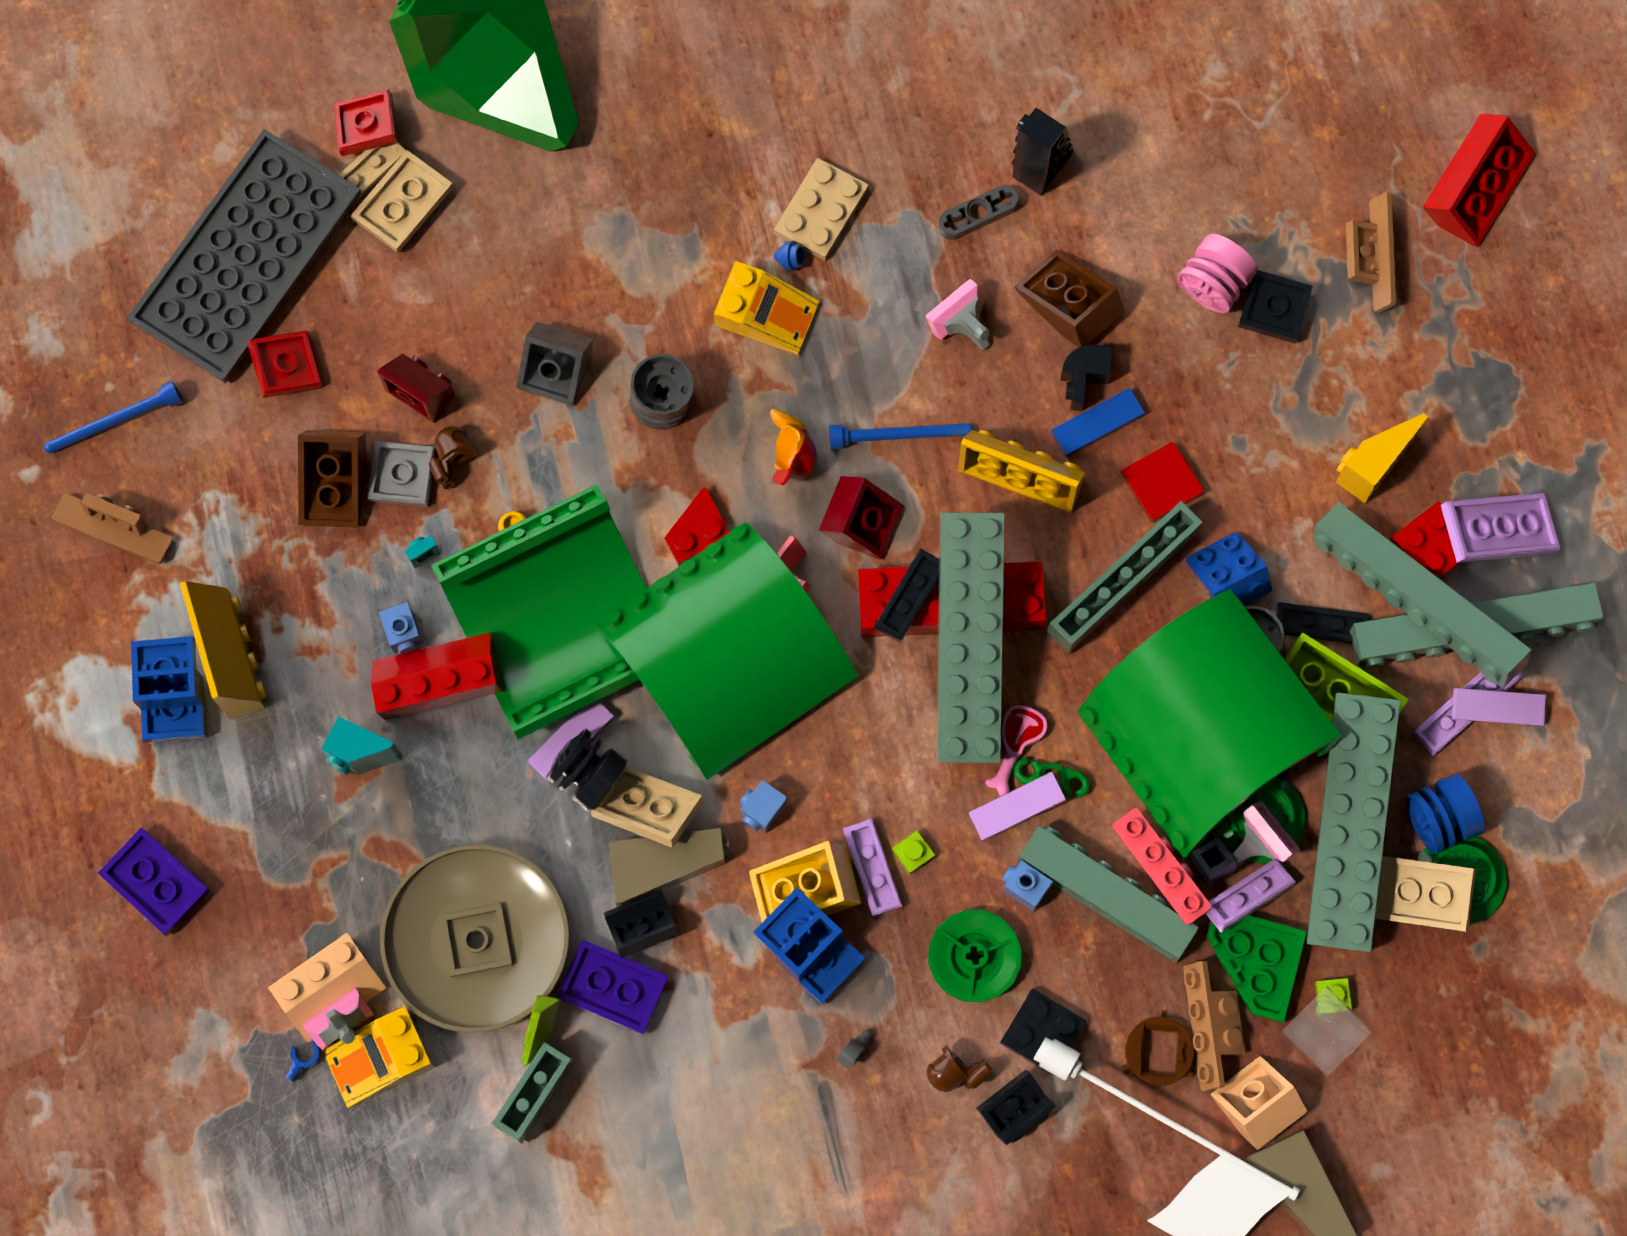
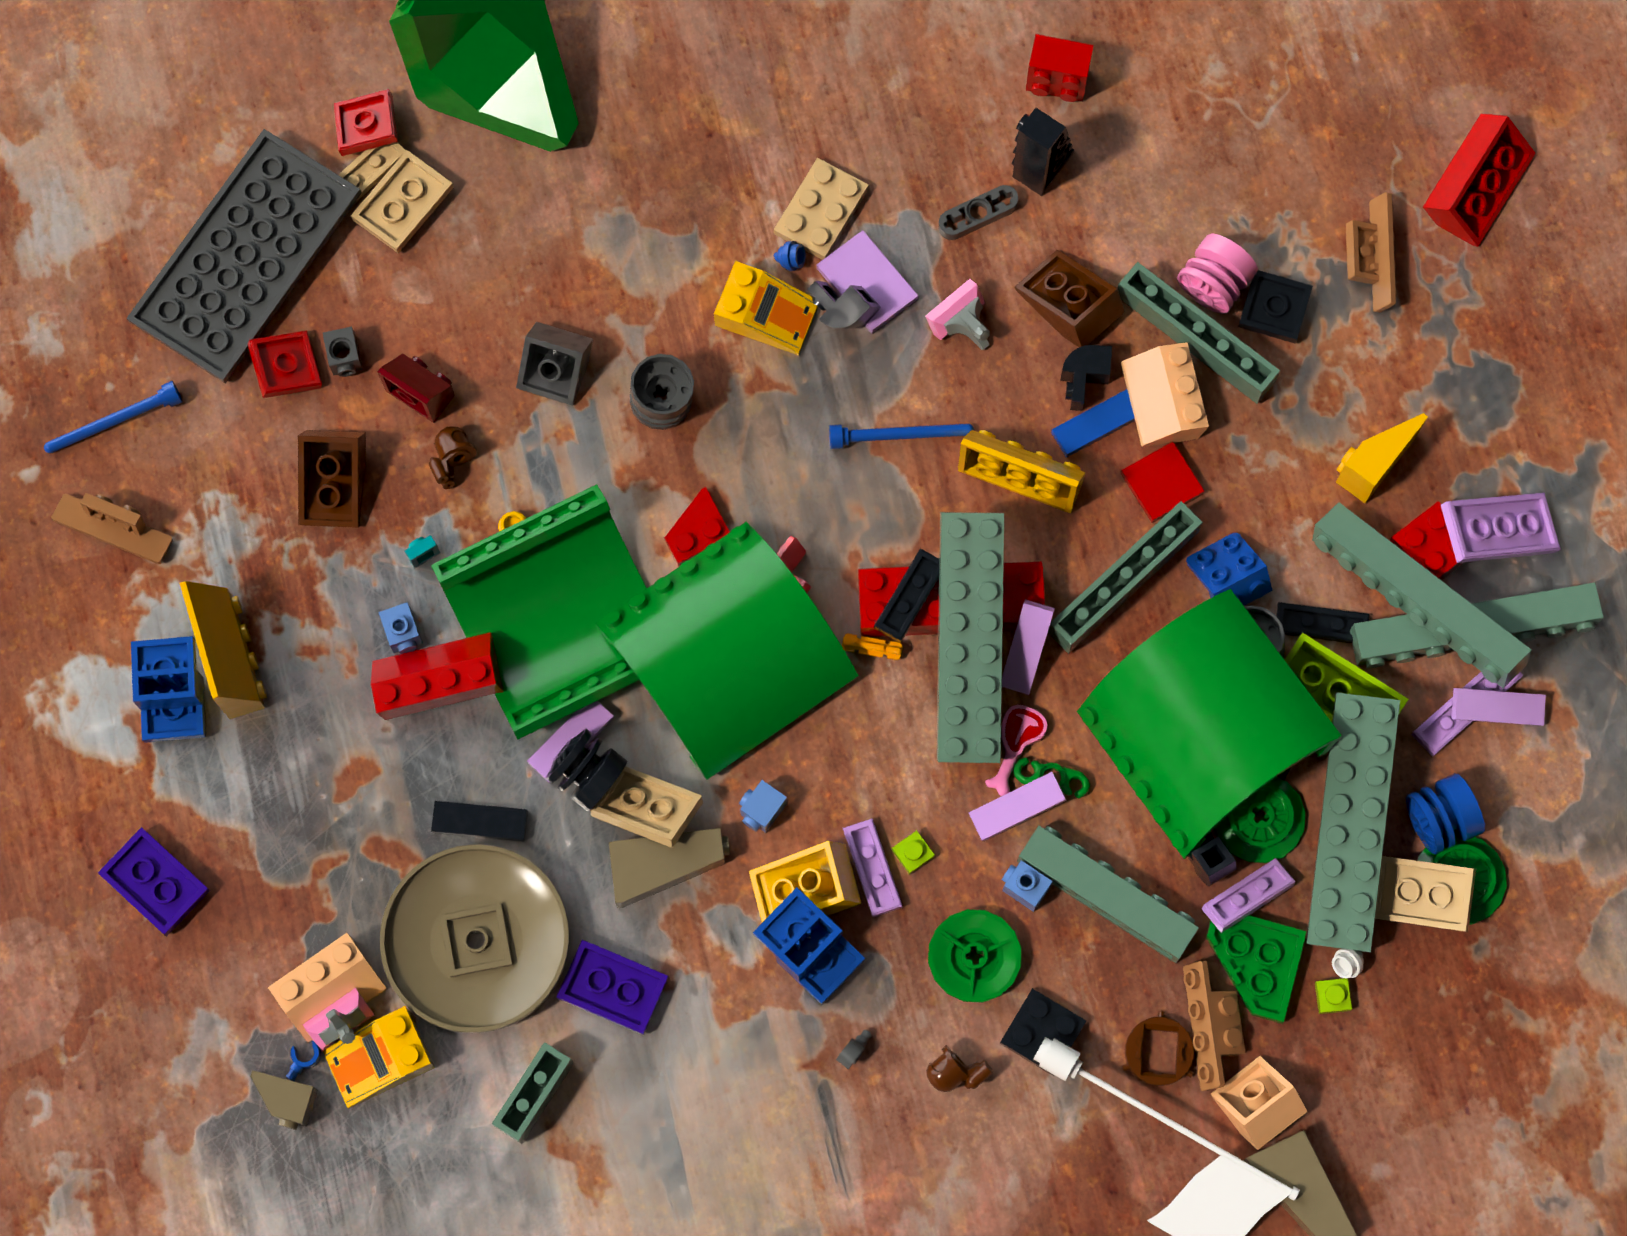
teal slope [321,716,402,775] -> none
light grey tile [367,441,436,507] -> none
lime slope [521,994,559,1065] -> none
black bracket [604,890,679,958] -> none
hair [770,409,817,486] -> none
dark red slope [818,476,904,560] -> none
black bracket [976,1070,1056,1145] -> none
coral bracket [1112,808,1211,925] -> none
bright pink piece [1232,801,1300,866] -> none
clear plate [1282,986,1373,1077] -> none
none -> dark tan slope [250,1070,318,1130]
none -> dark grey brick [323,326,363,377]
none -> black tile [431,801,528,842]
none -> black brick [808,281,881,329]
none -> lavender tile [816,230,918,334]
none -> light orange axle [842,633,902,660]
none -> lavender tile [1002,600,1055,695]
none -> red brick [1026,34,1094,102]
none -> sand green brick [1118,262,1280,404]
none -> light nougat slope [1121,342,1209,447]
none -> white plate [1332,948,1364,979]

